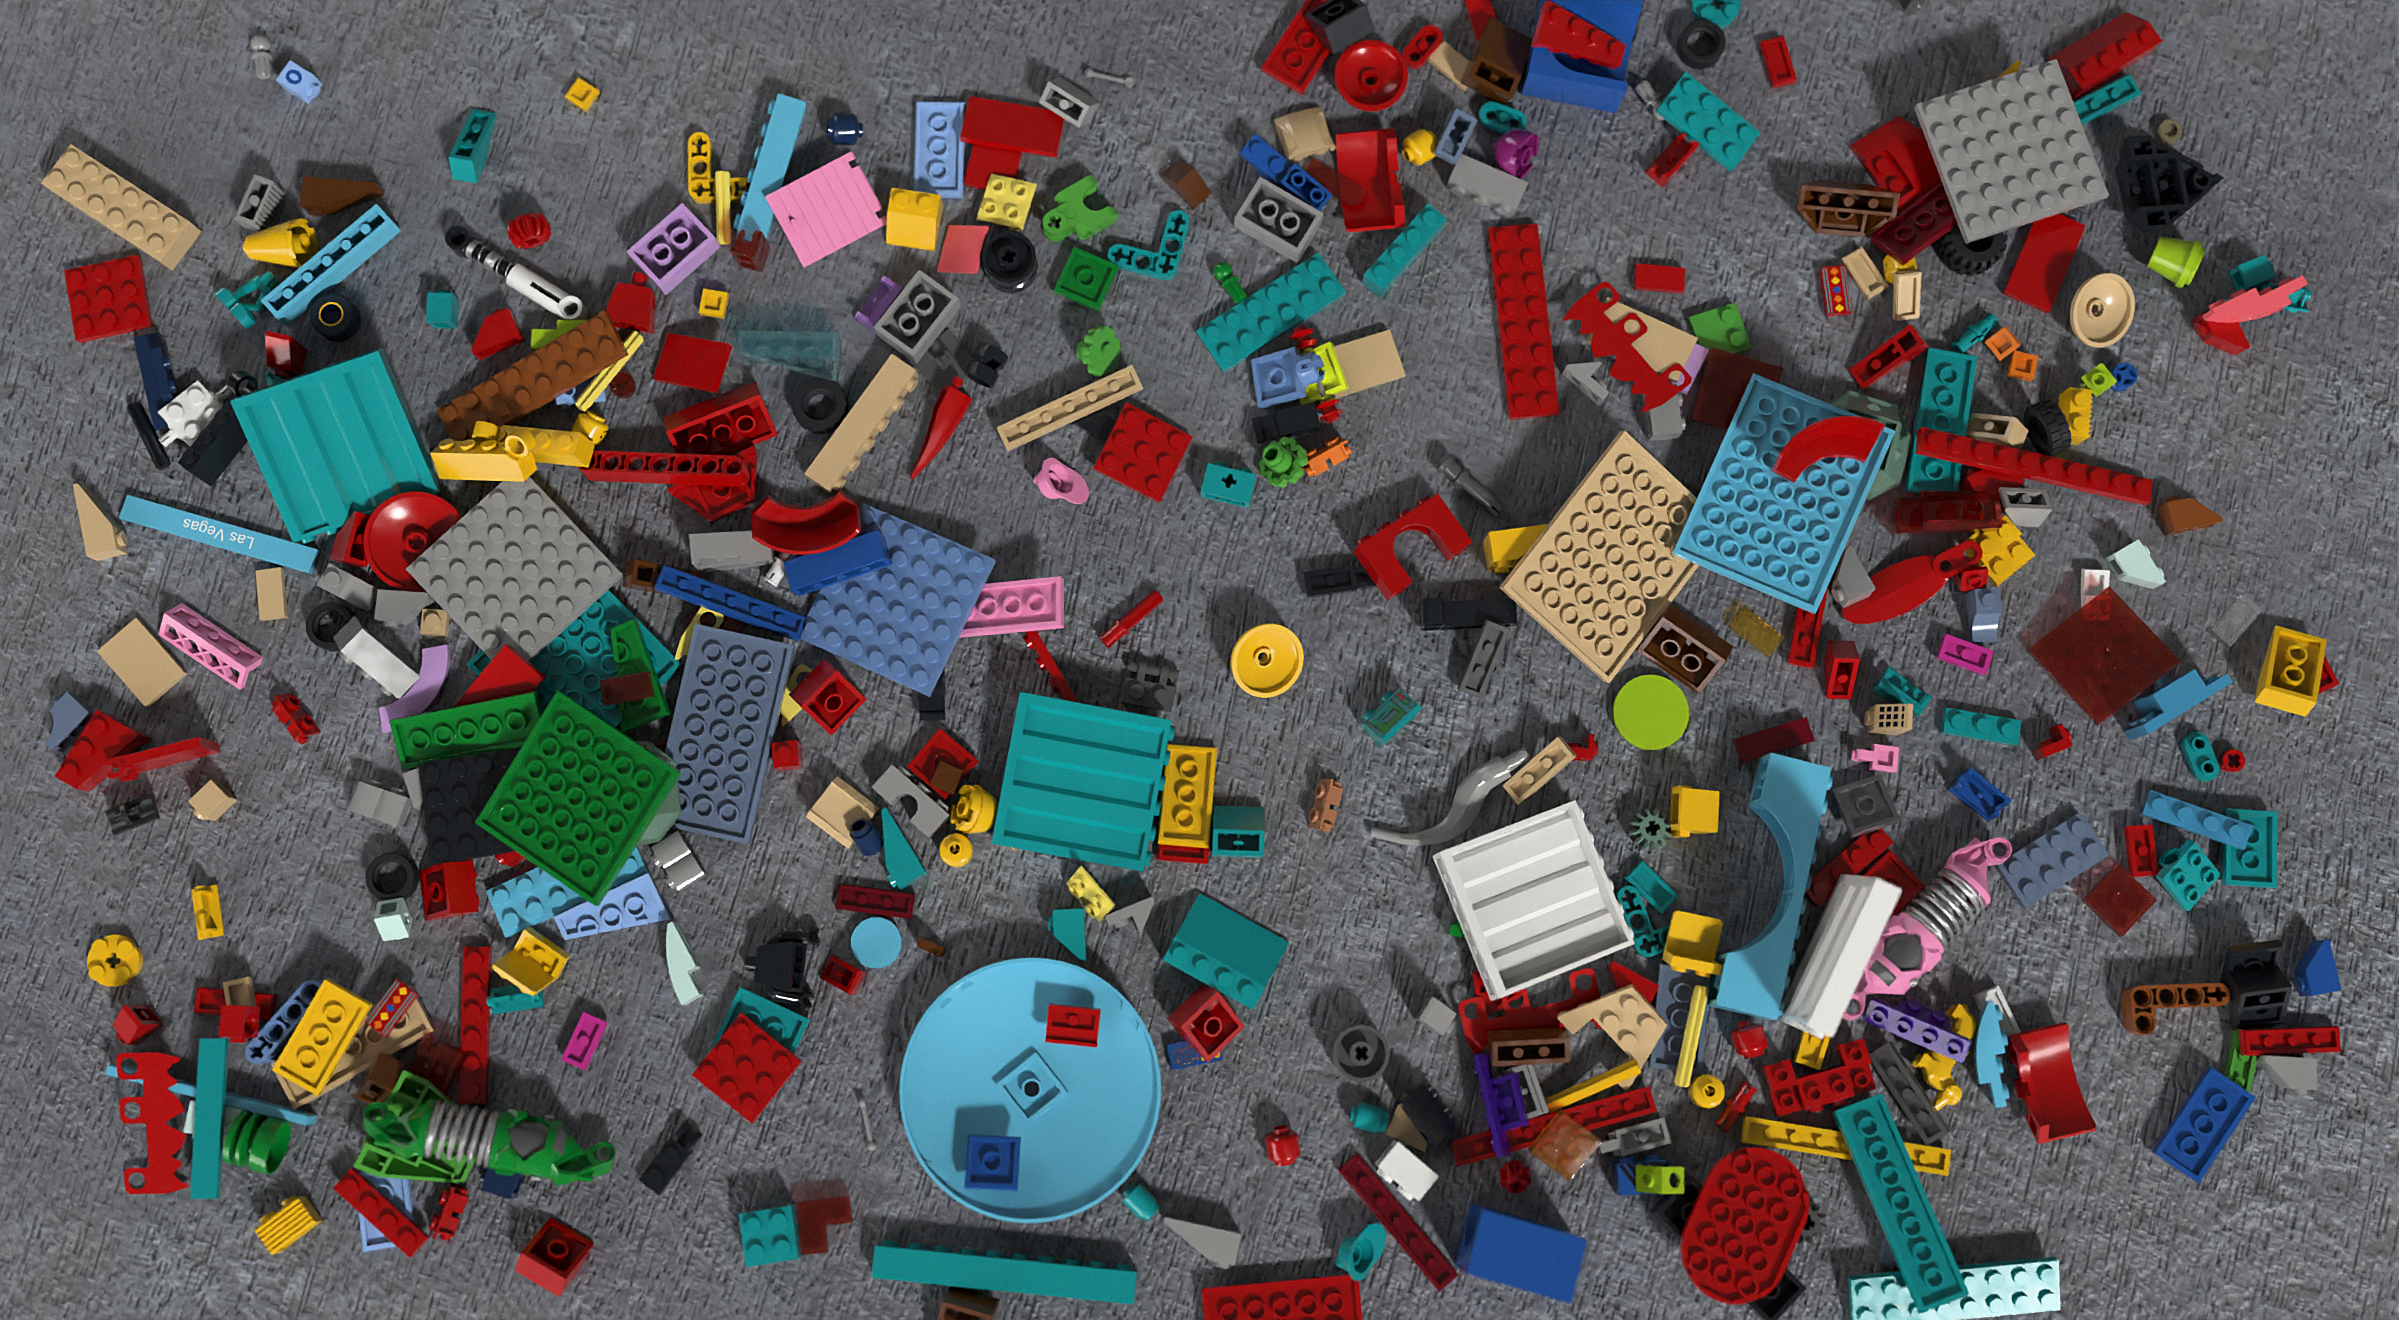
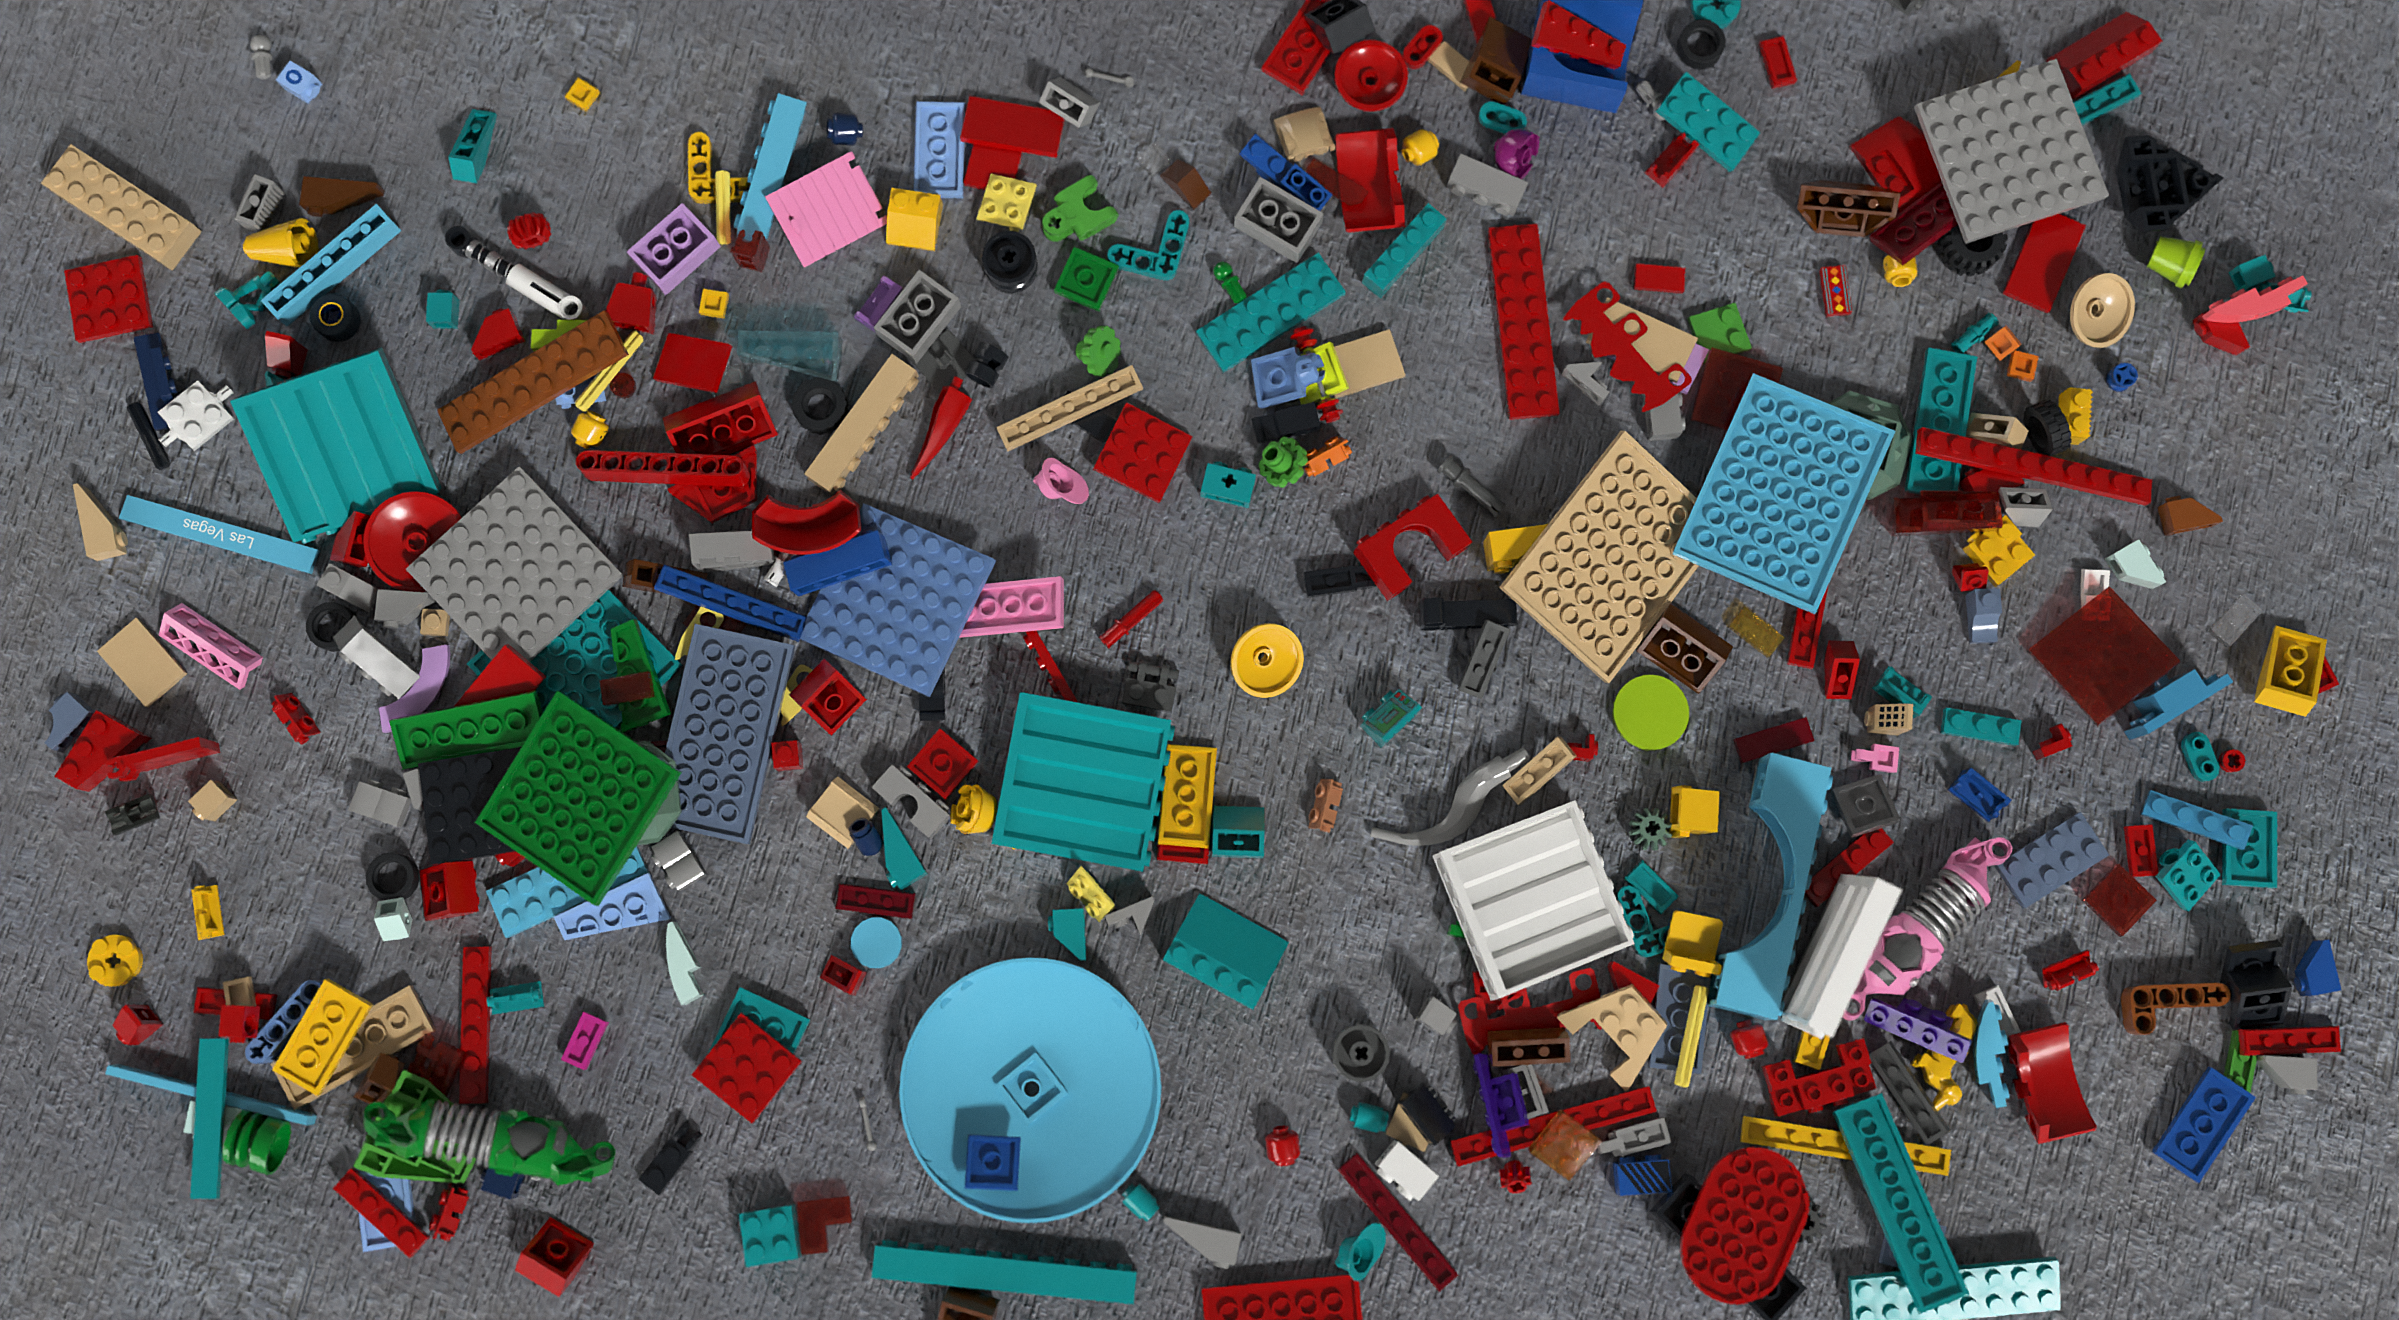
red piece [116,1052,189,1194] -> none
black hinge [177,370,259,486] -> none
yellow brick [254,1195,323,1255] -> none
tan tile [256,567,288,621] -> none
red tile [364,979,419,1037] -> none
yellow hinge [430,428,537,482] -> none
yellow hinge [472,421,595,468] -> none
yellow bracket [492,926,571,996] -> none
black torso [745,928,820,1009] -> none
reddish brown tile [916,937,946,957] -> none
reddish brown tile [930,761,964,795] -> none
coral piece [937,225,989,274] -> none
yellow head [939,833,974,868] -> none
red plate [1045,1003,1101,1048] -> none
red slope [1167,983,1245,1062] -> none
blue tile [1167,1041,1222,1070] -> none
sand blue arch [1433,108,1477,165] -> none
blue piece [1454,1203,1587,1304] -> none
yellow axle [1544,1060,1641,1113] -> none
lime bracket [1636,1165,1684,1194] -> none
yellow head [1688,1074,1725,1108] -> none
red pin [1714,1081,1757,1133] -> none
red panel [1772,416,1885,483] -> none
light grey slope [1831,546,1876,608] -> none
tan tile [1840,246,1889,301] -> none
red plant [1841,541,1983,624] -> none
red slope [1849,324,1930,390] -> none
red tile [1861,849,1926,922] -> none
tan tile [1893,269,1921,321] -> none
dark pink plate [1935,634,1994,676] -> none
lime bracket [2079,363,2117,398] -> none
dark tan tile [2155,119,2182,145] -> none
none -> red hinge [2042,949,2099,991]

